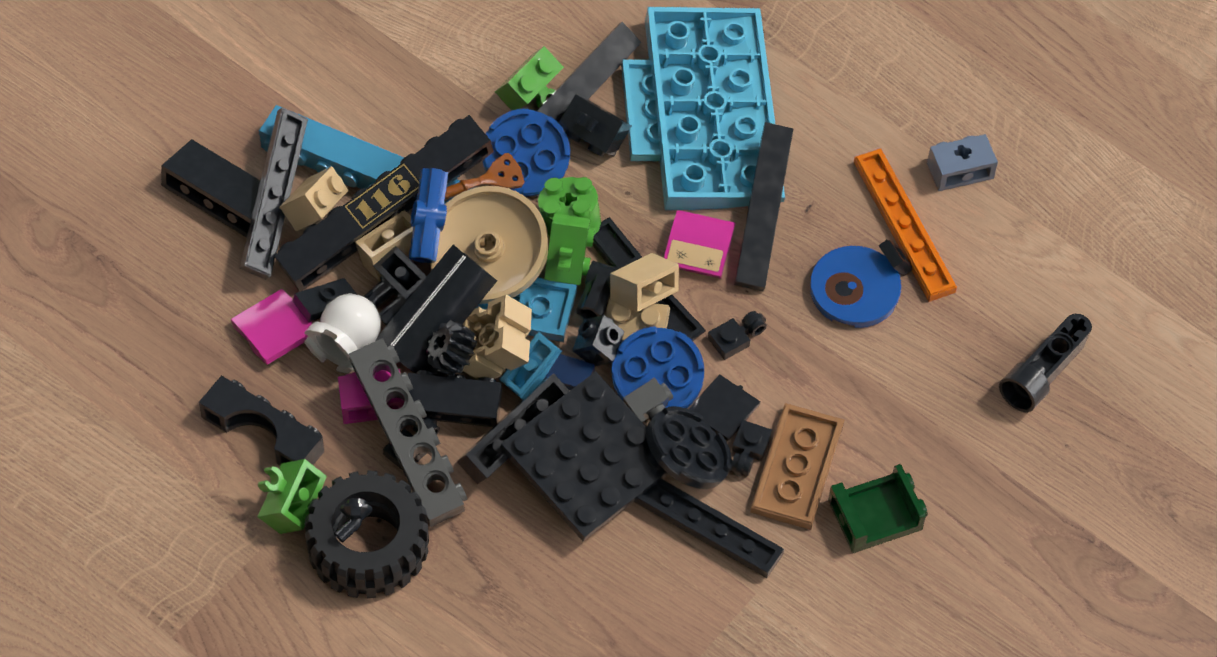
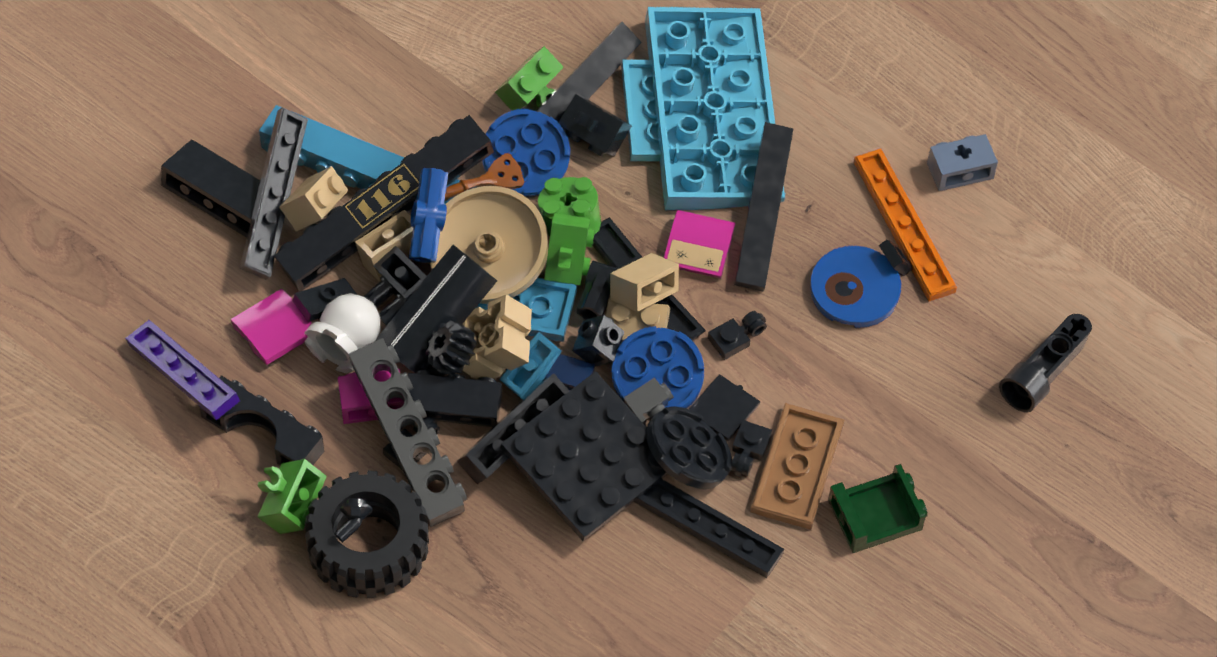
none -> plate [125,320,240,420]

